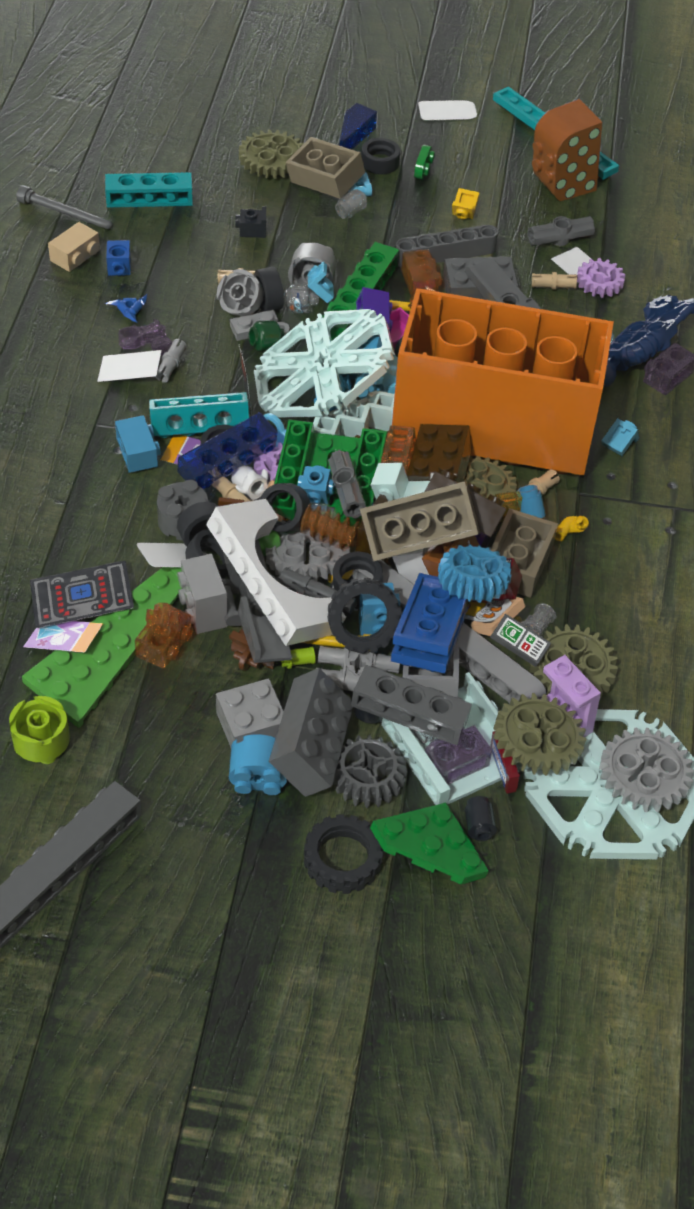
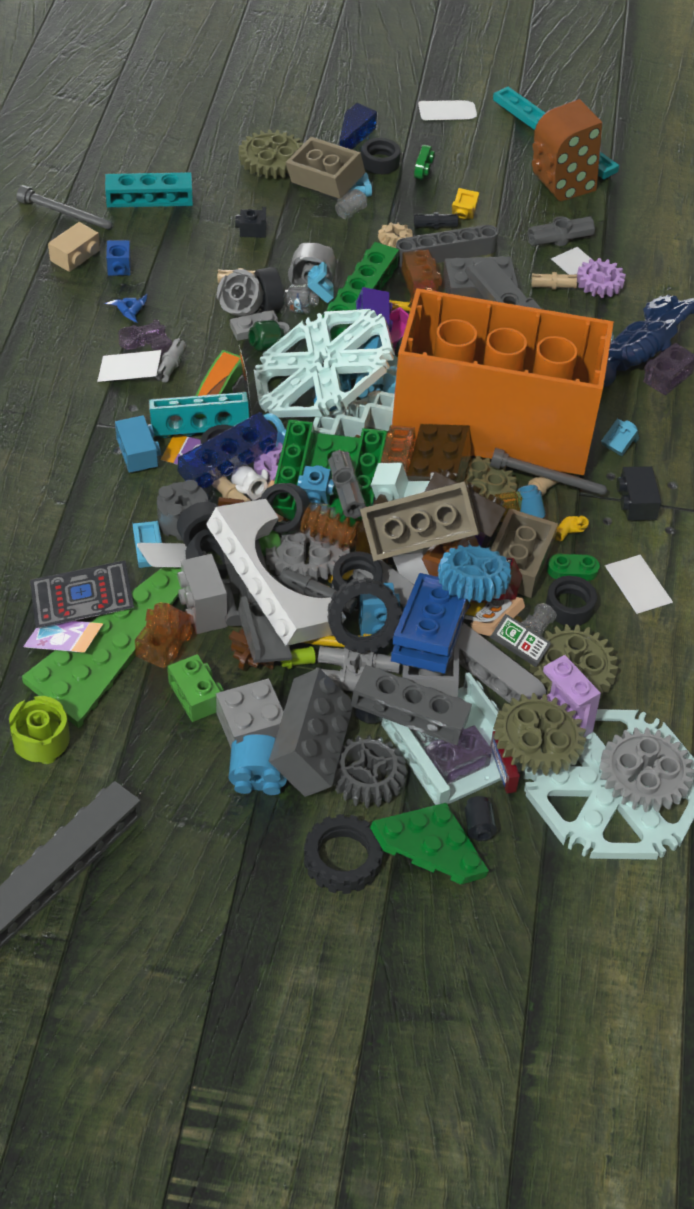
none -> medium azure tile [133,521,161,568]
none -> bright green brick [168,654,223,722]
none -> slope [195,350,244,419]
none -> tan gear [378,222,413,248]
none -> black pin [414,212,458,229]
none -> dark grey piece [490,447,607,495]
none -> black tyre [545,576,597,626]
none -> green plate [547,554,600,581]
none -> white sticker [605,555,673,614]
none -> black brick [616,466,661,520]

